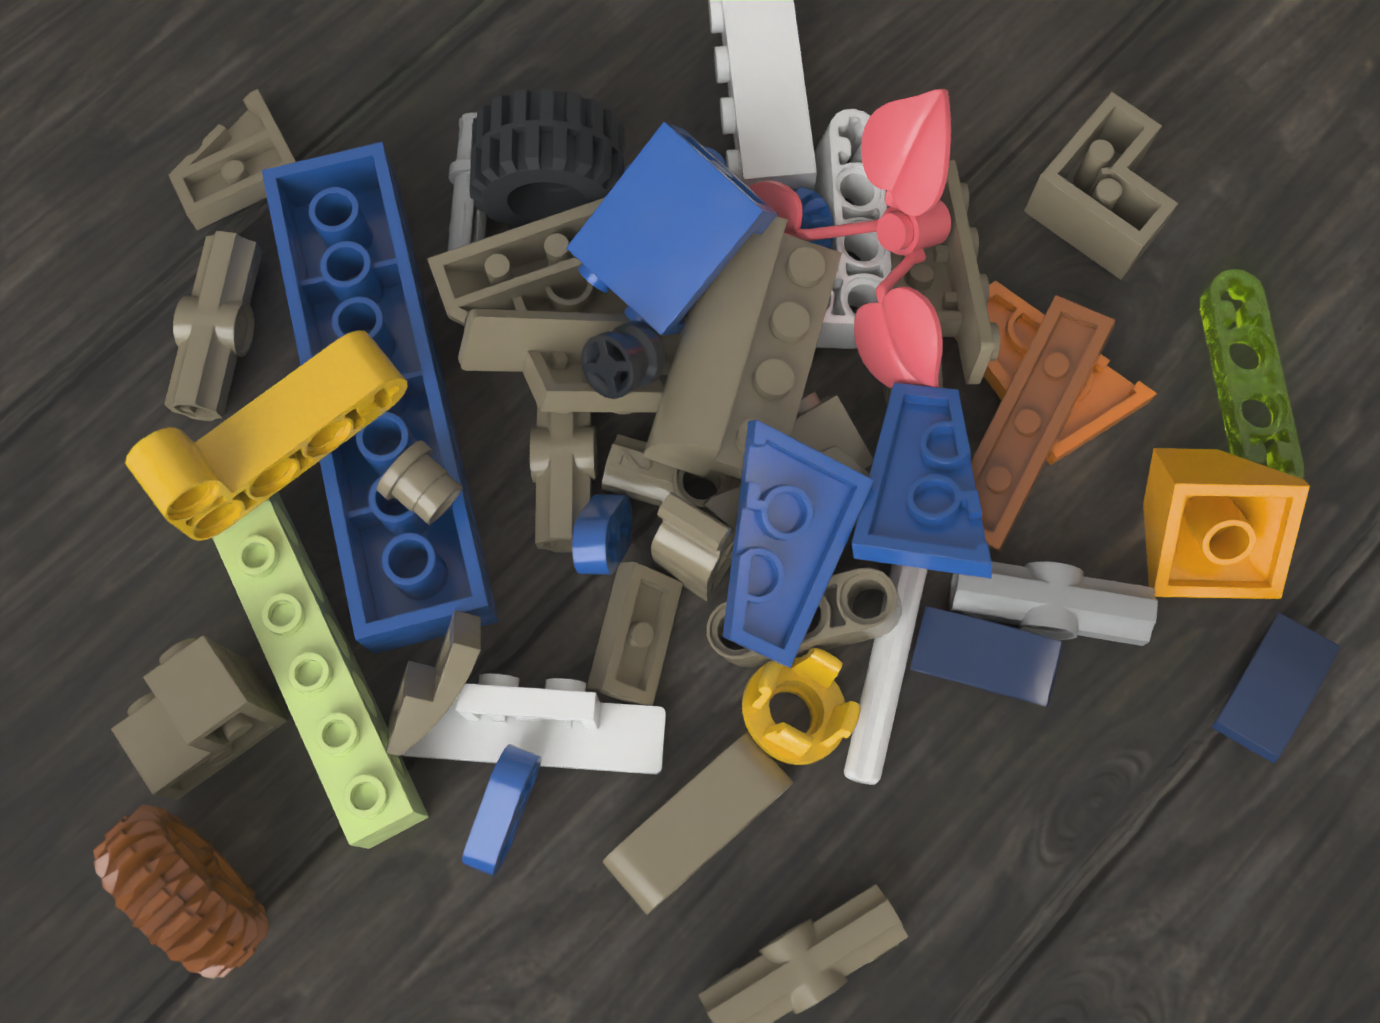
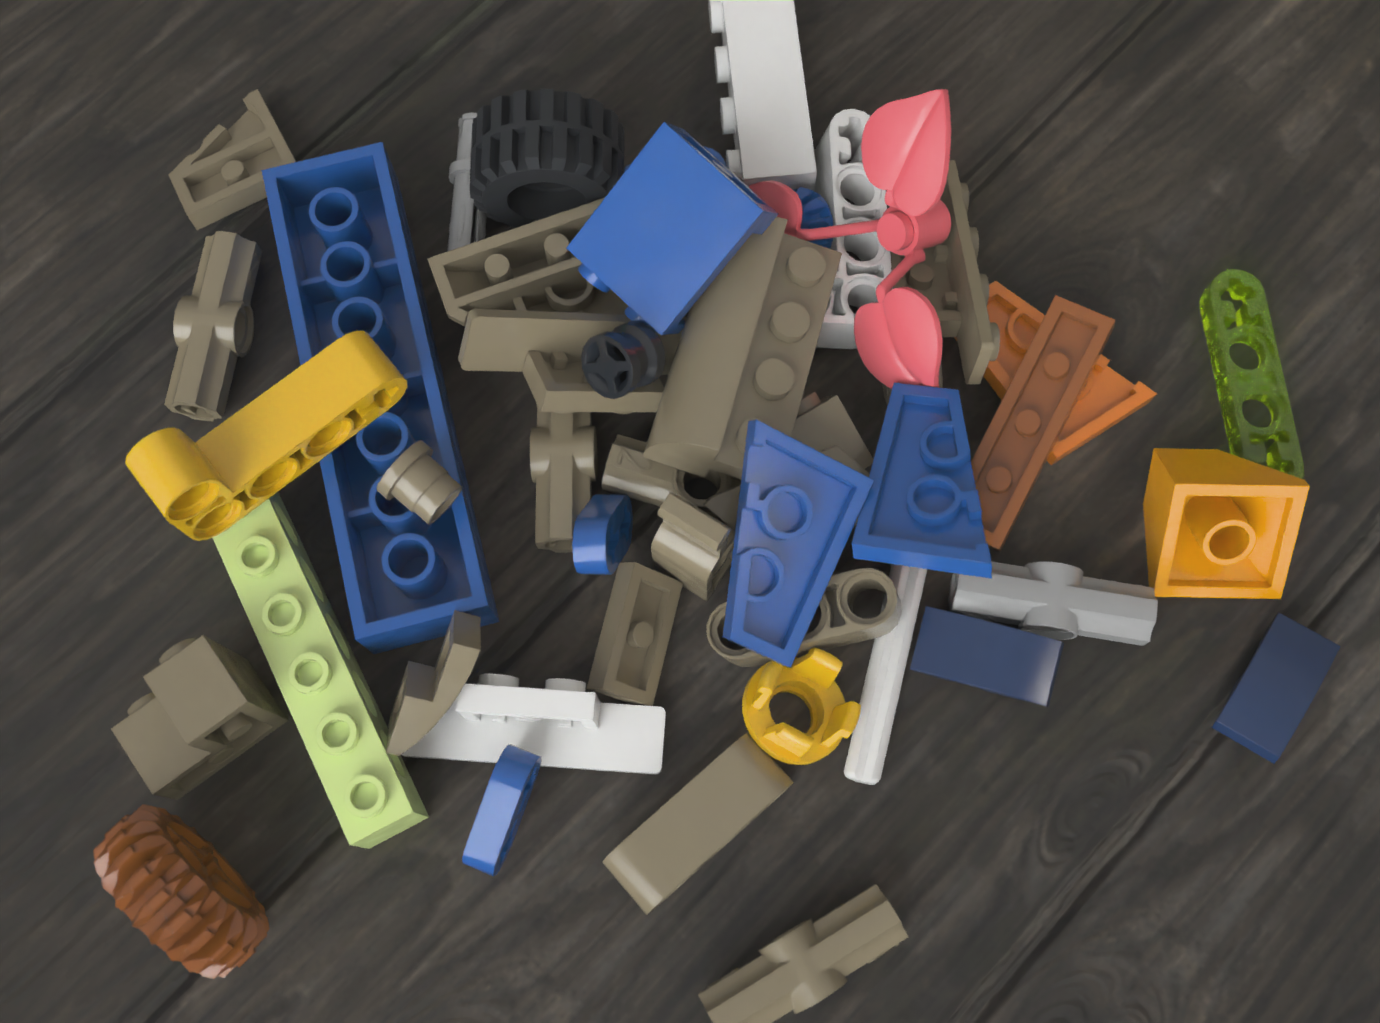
dark tan brick [1024,92,1179,280] -> none

